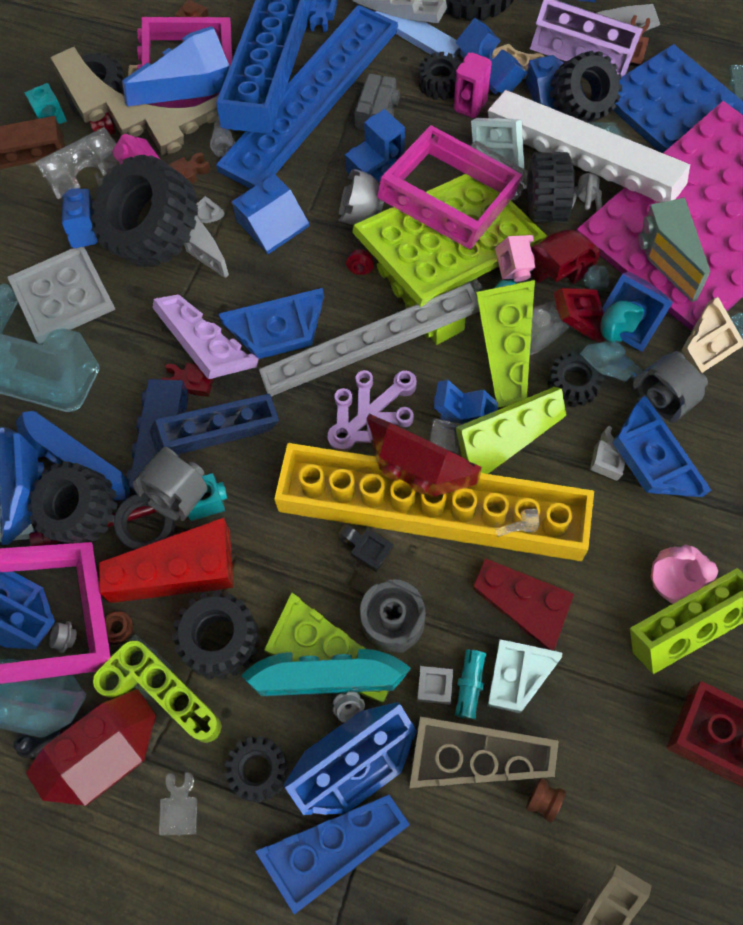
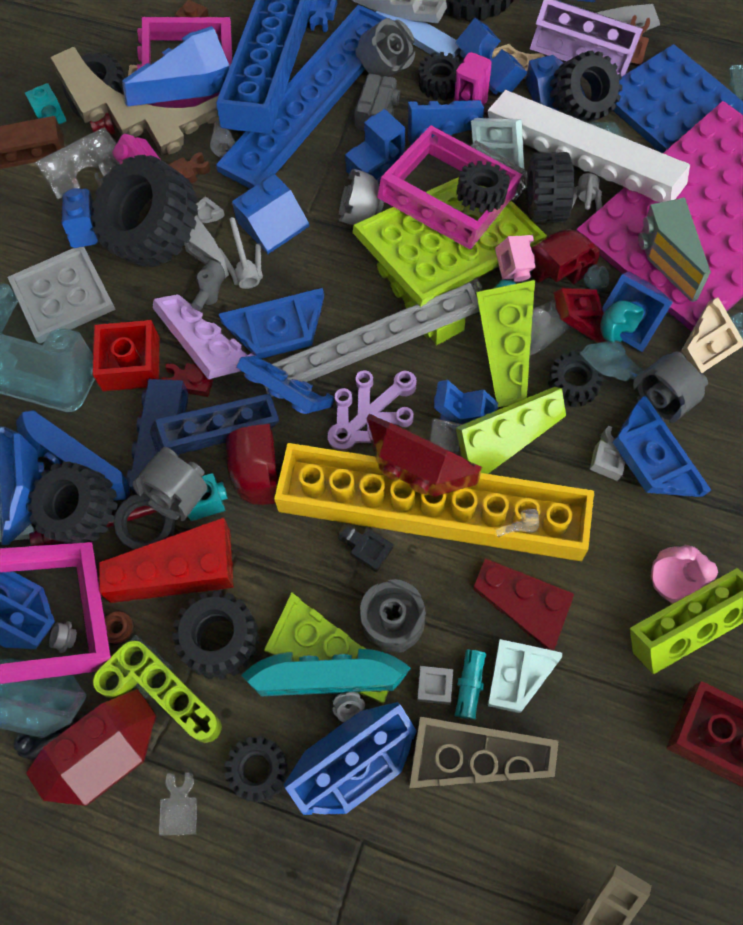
blue wing [255,795,410,914] -> none
dark red plate [346,249,374,275] -> none
copper wheel [526,778,566,823] -> none
none -> red brick [92,320,160,391]
none -> dark grey piece [191,260,225,311]
none -> light grey plant [219,217,263,289]
none -> dark red brick [226,424,279,505]
none -> blue wing [236,356,335,414]
none -> dark grey brick [356,18,415,78]
none -> blue wing [408,100,484,145]
none -> black tyre [456,161,510,213]

